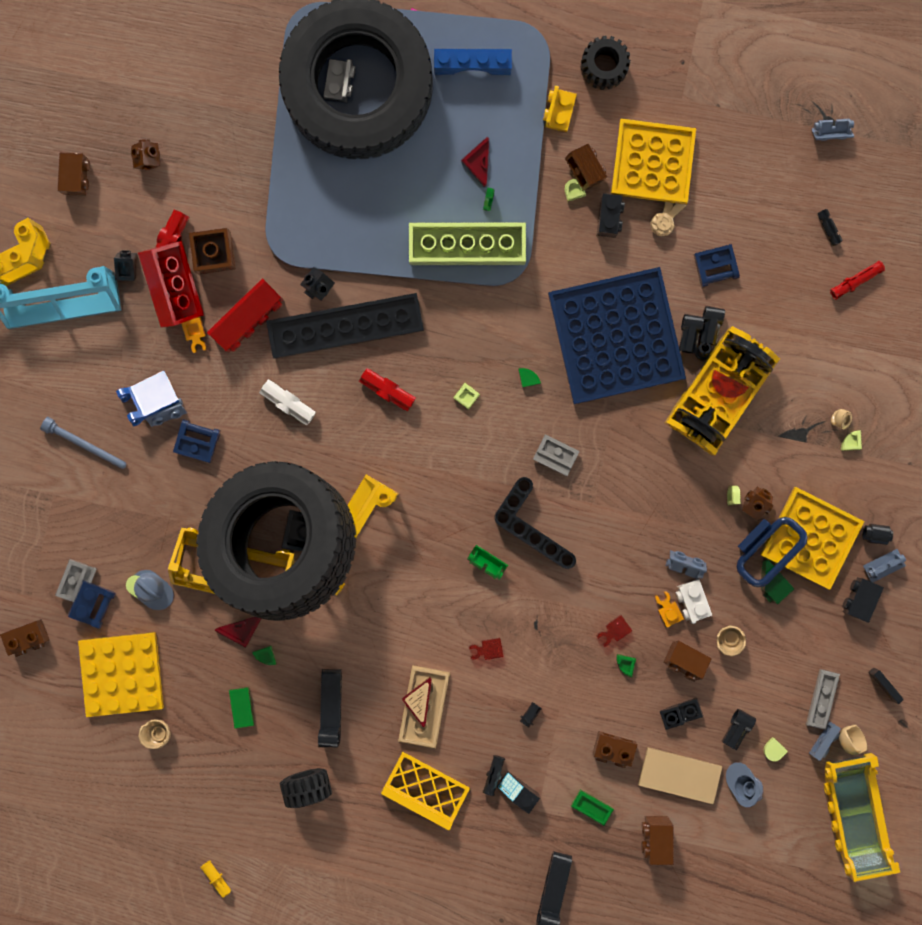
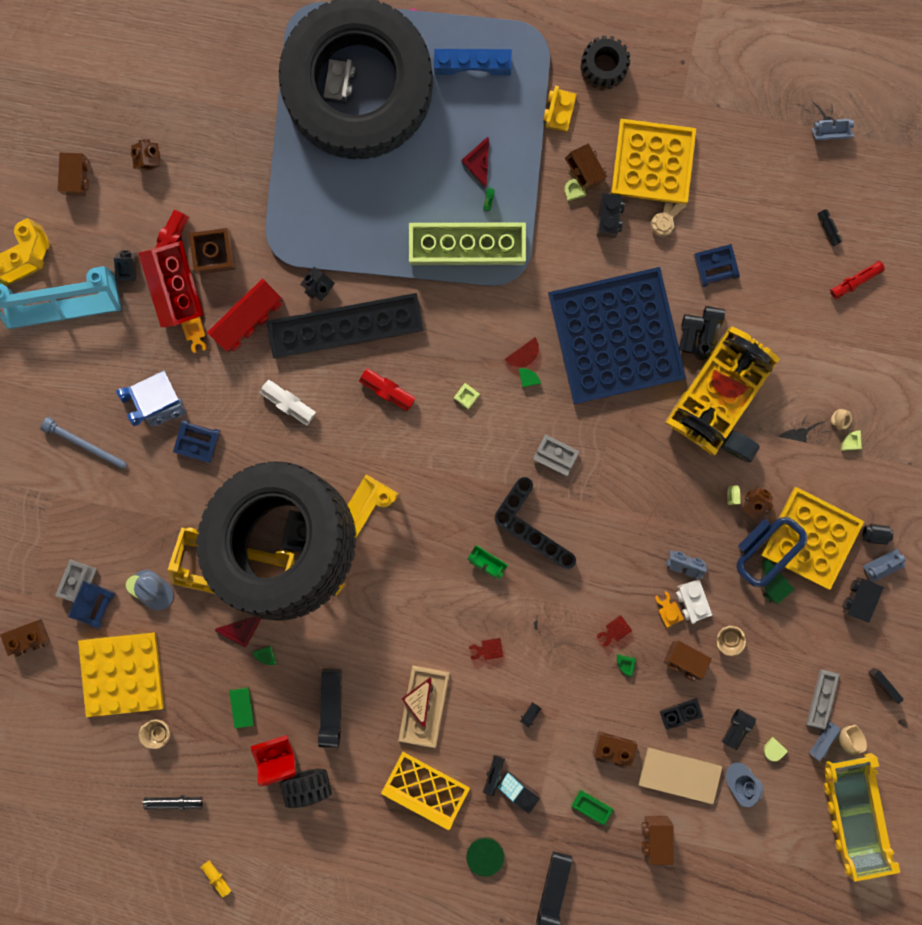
none -> black pin [143,795,203,811]
none -> red bracket [251,735,296,787]
none -> dark green tile [466,837,504,877]
none -> clear red tile [504,337,539,367]
none -> black wheel [721,430,760,463]

